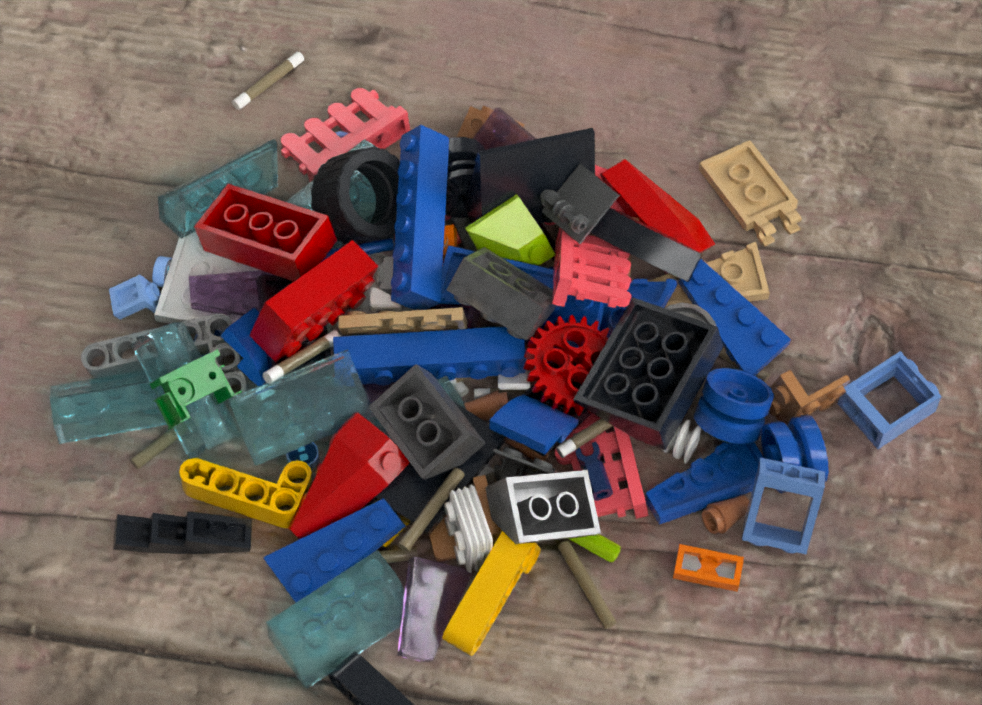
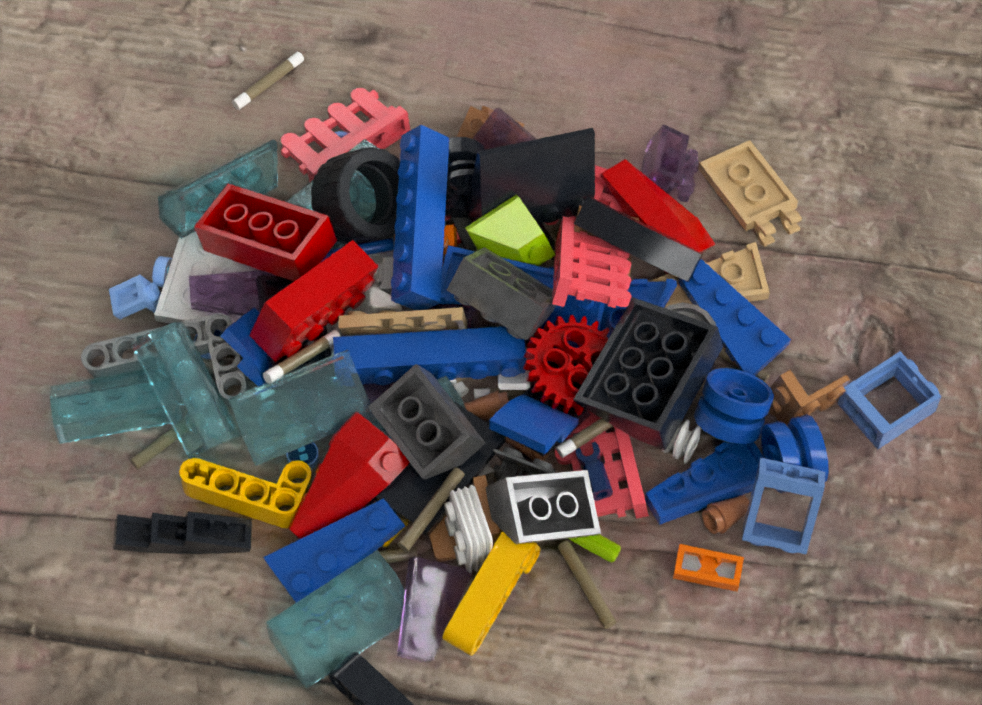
piece [150,349,242,430] -> none
dark grey hinge [540,163,620,245] -> none
none -> clear purple brick [641,124,699,202]

